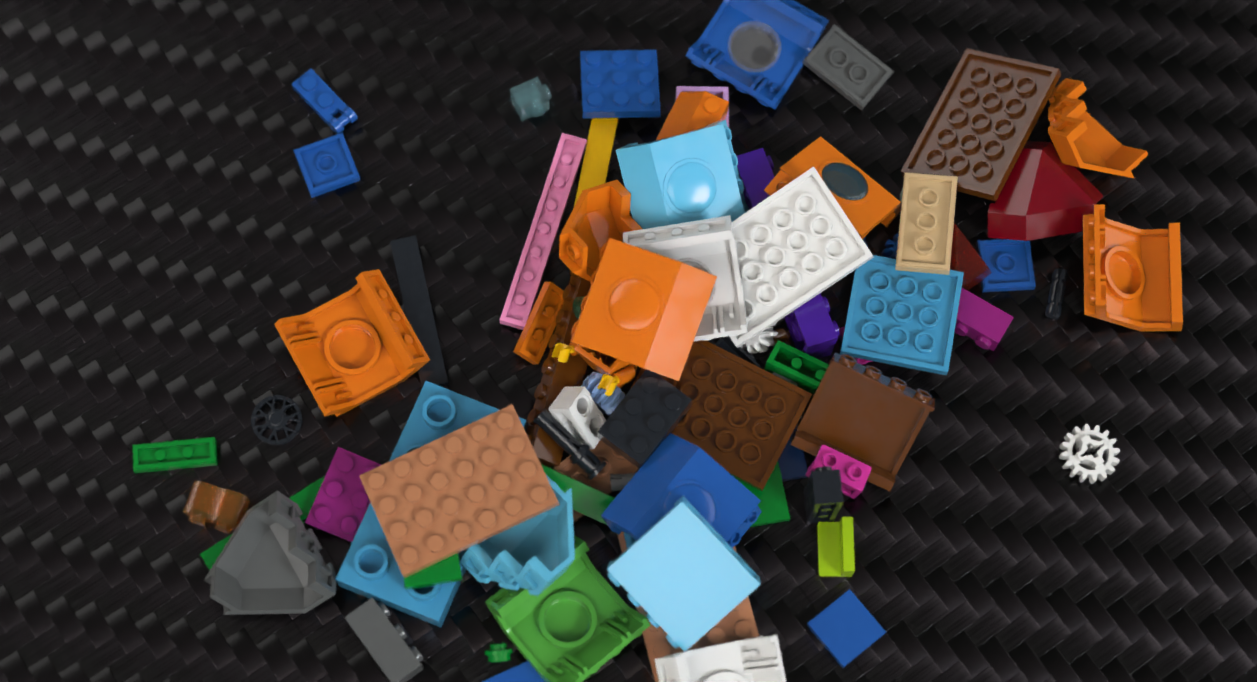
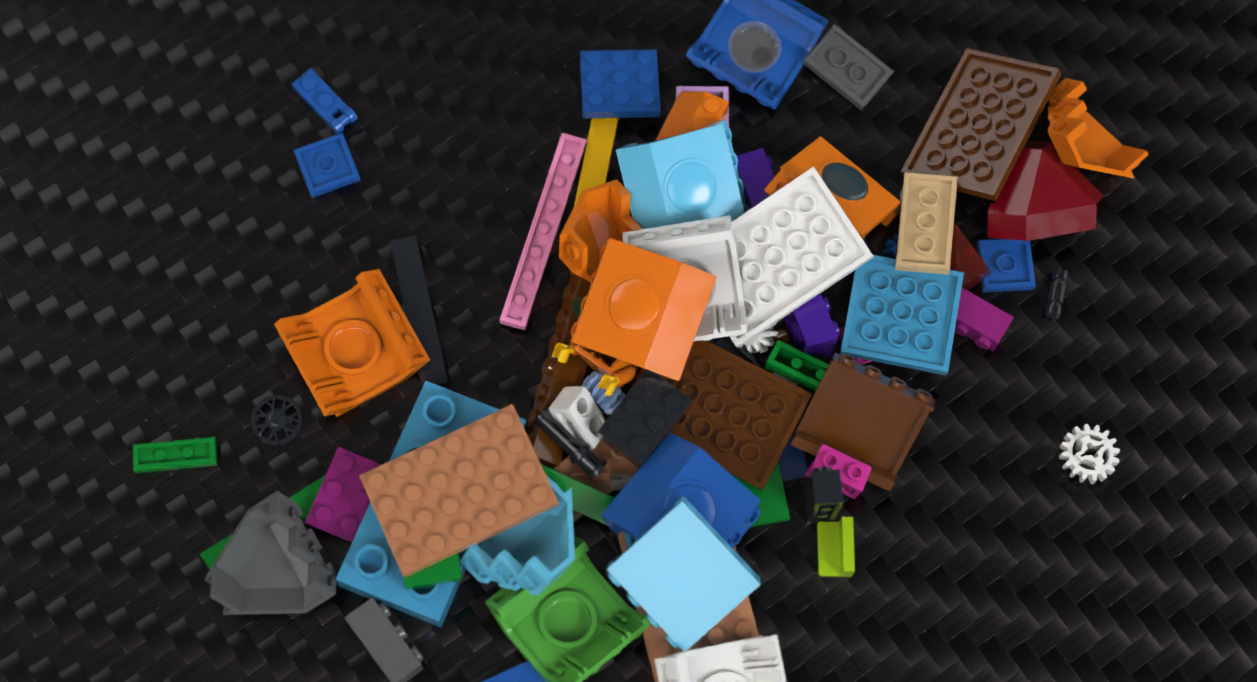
clear orange brick [183,481,250,533] -> none
green plate [485,643,513,662] -> none
clear light blue brick [510,77,552,121] -> none
orange plate [513,281,564,365] -> none
blue tile [807,589,886,668] -> none
orange panel [1083,204,1183,331] -> none

